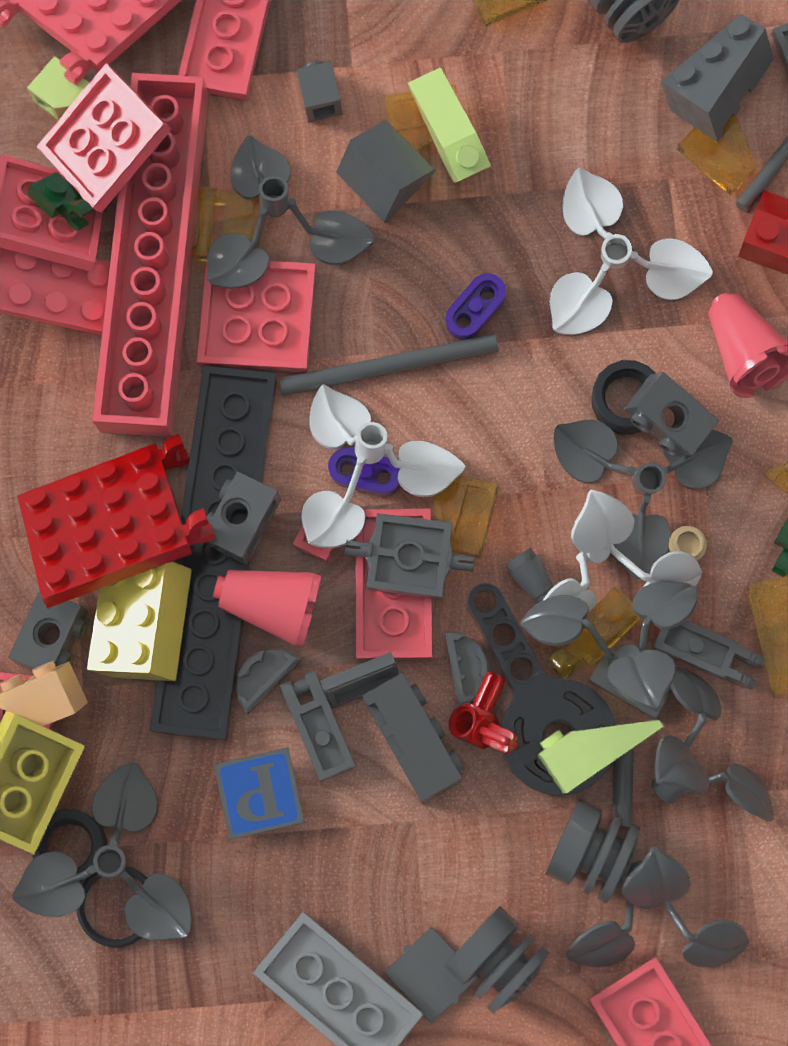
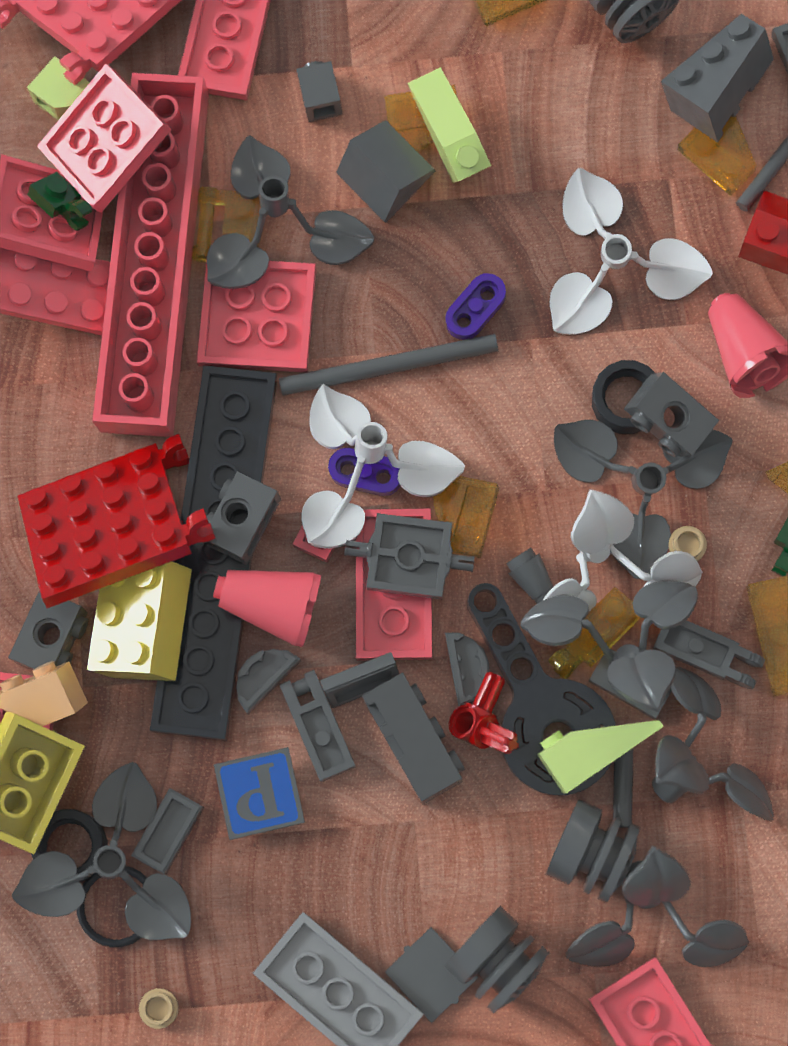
none -> dark grey tile [131,788,204,875]
none -> tan plate [139,988,179,1029]

